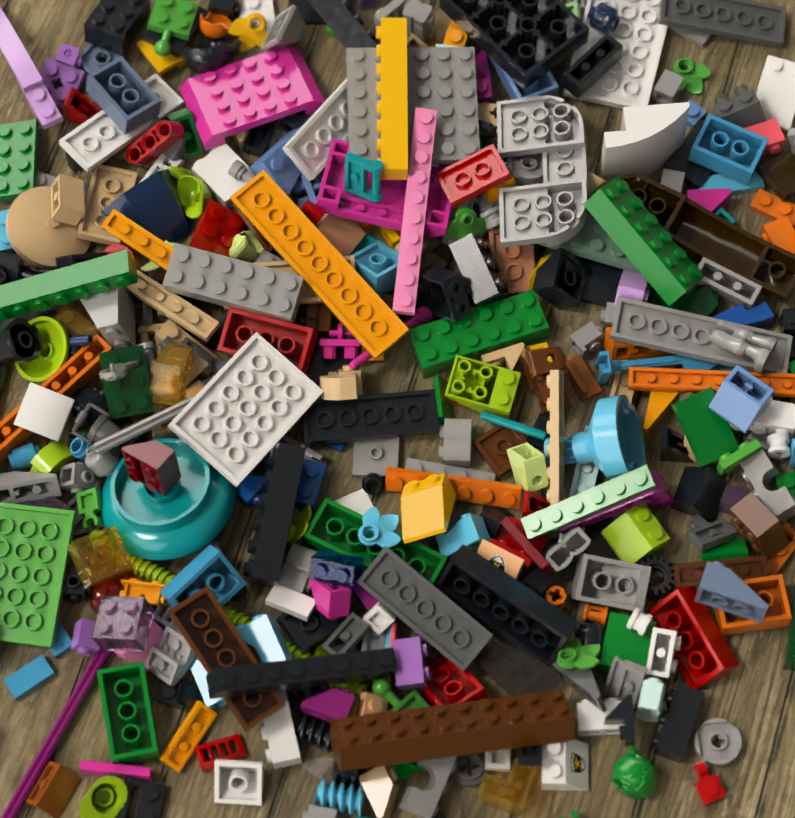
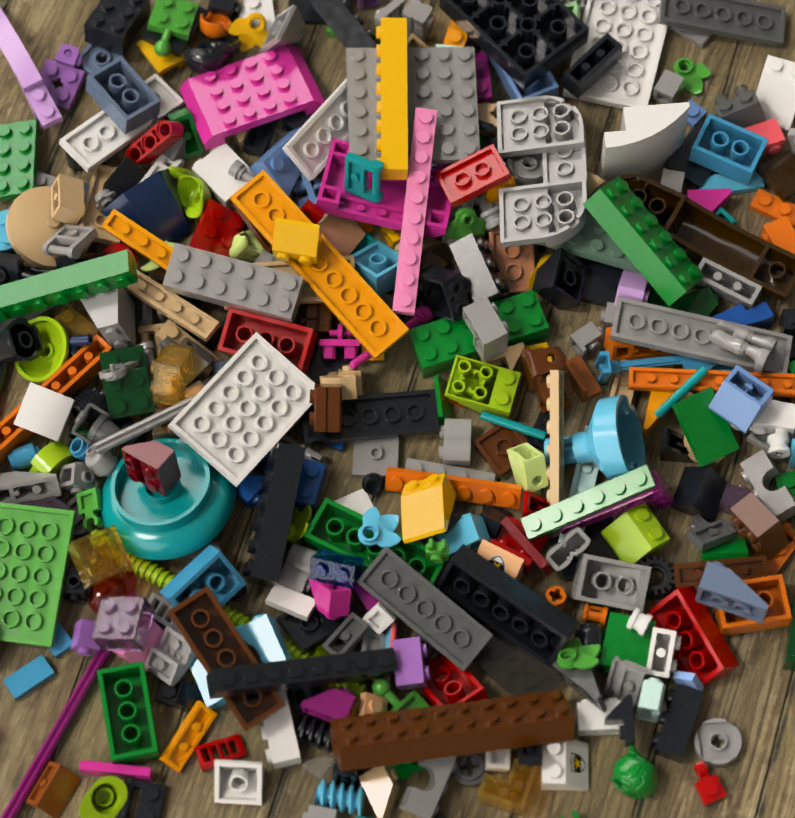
red slope [63,87,103,124] -> none
light orange hinge [119,578,166,606] -> none
black brick [522,565,556,598] -> none
dark blue head [587,3,620,34] -> none
bright green plate [714,439,762,476] -> none
none -> light grey plate [42,224,98,259]
none -> light grey plate [94,189,116,210]
none -> black slope [103,156,145,199]
none -> yellow slope [272,217,322,265]
none -> reddish brown brick [309,384,342,432]
none -> bright green plate [425,539,449,564]
none -> light grey brick [463,296,510,363]
none -> teal bar [654,366,708,419]
none -> light blue tile [672,670,704,691]

